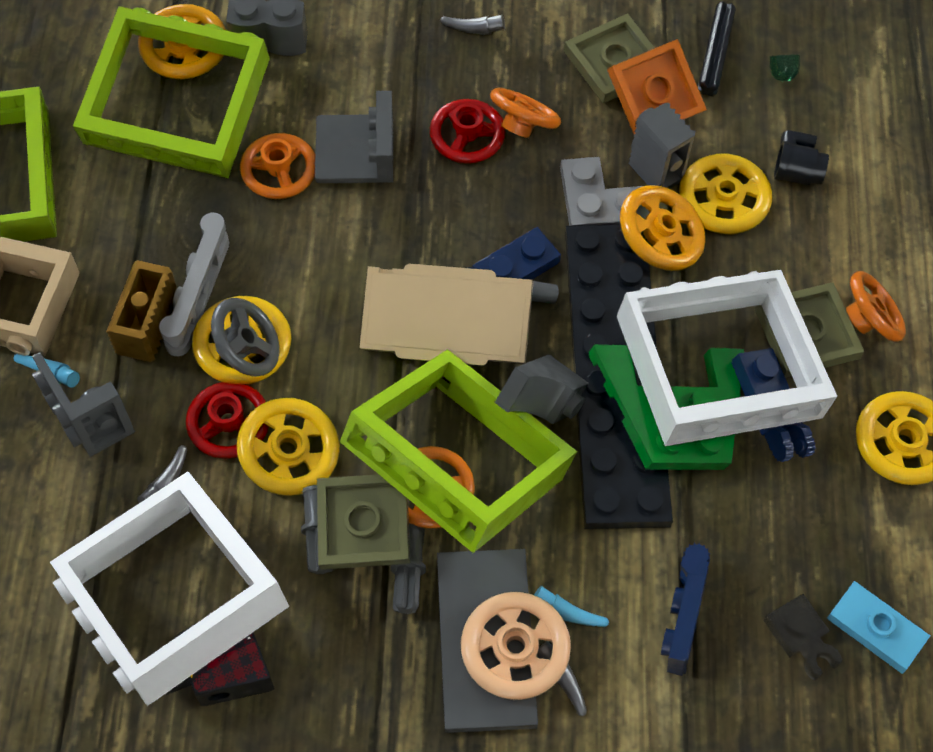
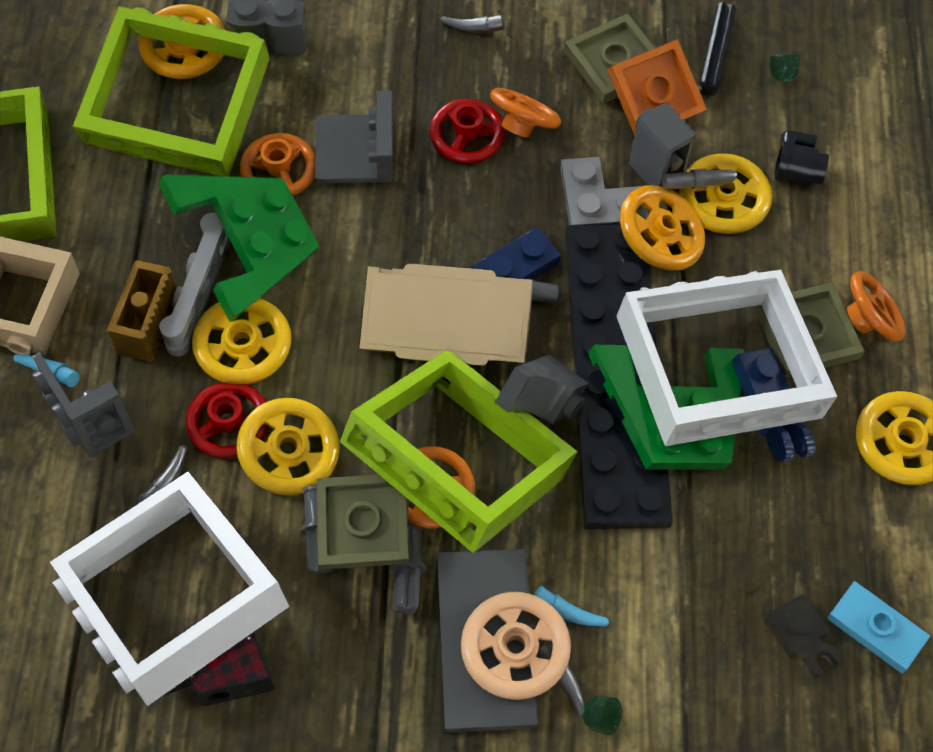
dark grey piece [211,298,280,377] -> none
dark blue hinge [661,543,710,676] -> none
none -> green wing [158,174,320,322]
none -> clear green hinge [582,695,622,735]
none -> flat silver piece [662,169,737,190]

